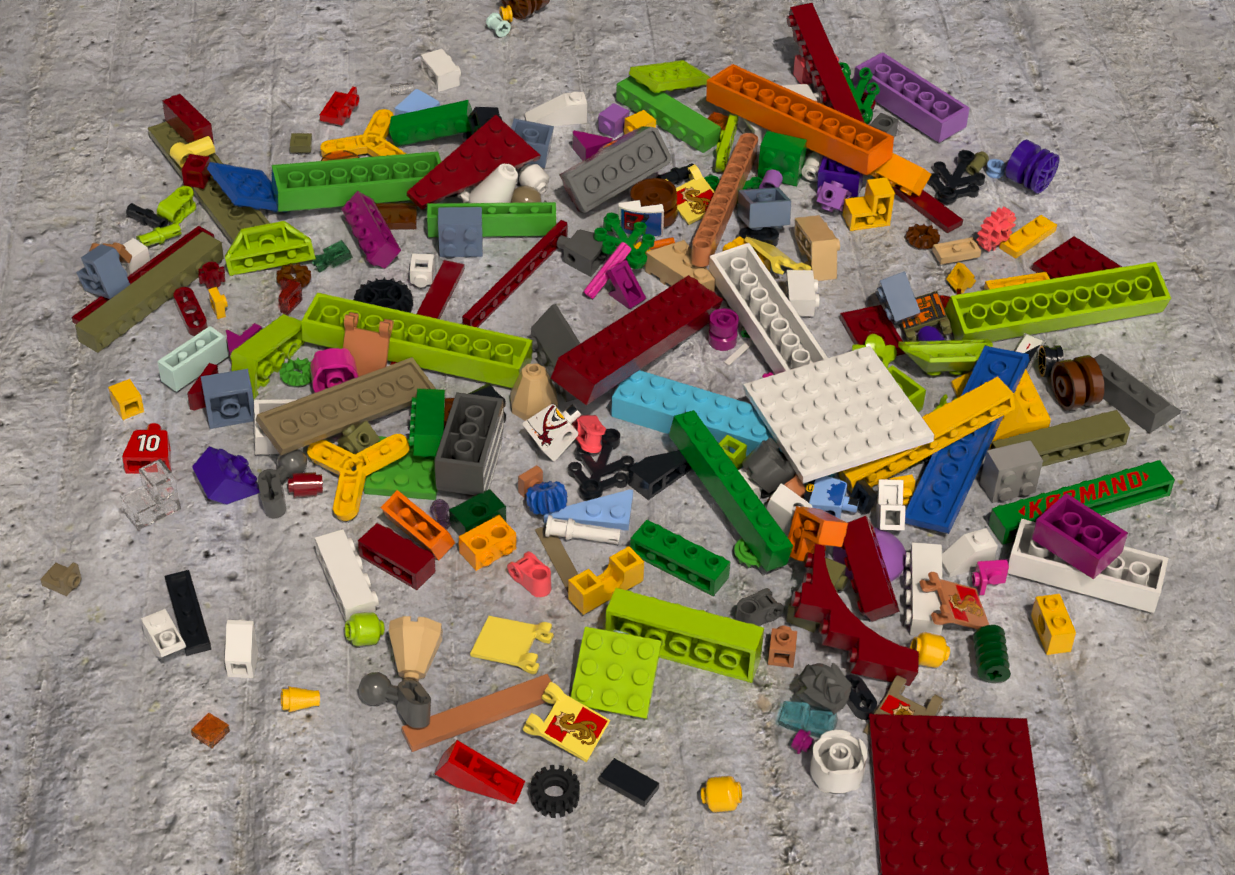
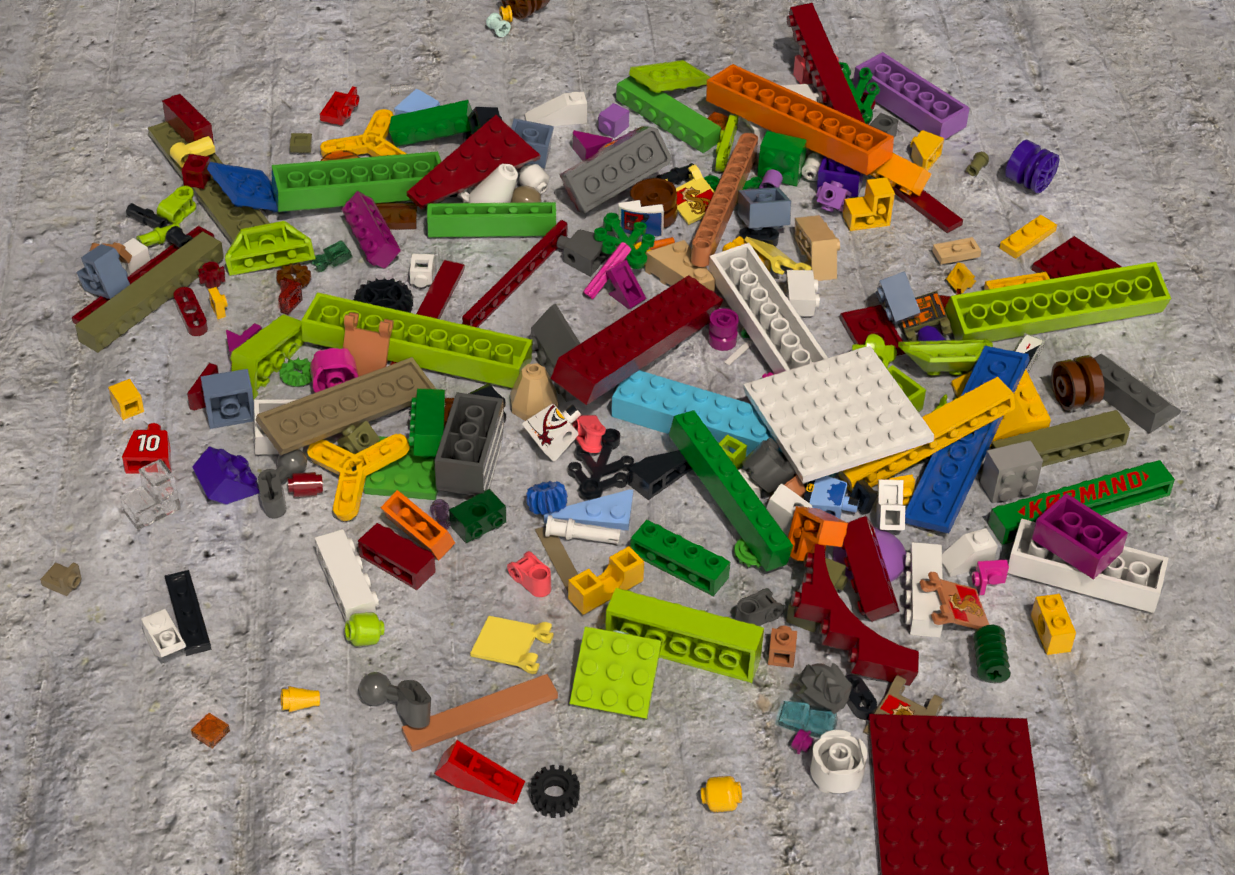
light aqua brick [157,326,228,392] -> none
white slope [225,620,259,678] -> none
tan cone [389,616,443,681] -> none
white brick [421,49,461,92] -> none
sand blue brick [438,207,483,257] -> none
light orange brick [459,515,517,571] -> none
nougat plate [518,465,543,498] -> none
flag [523,682,610,762] -> none
black tile [599,758,660,807] -> none
yellow brick [624,110,656,135] -> none
reddish brown gear [906,223,940,249] -> none
yellow head [910,632,950,668] -> none
black plant [927,150,985,204] -> none
coral gear [976,206,1016,252] -> none
light blue bush [986,159,1006,178] -> none
black wheel [1038,345,1064,377] -> none
none -> black bush [165,226,193,250]
none -> yellow slope [910,130,944,171]

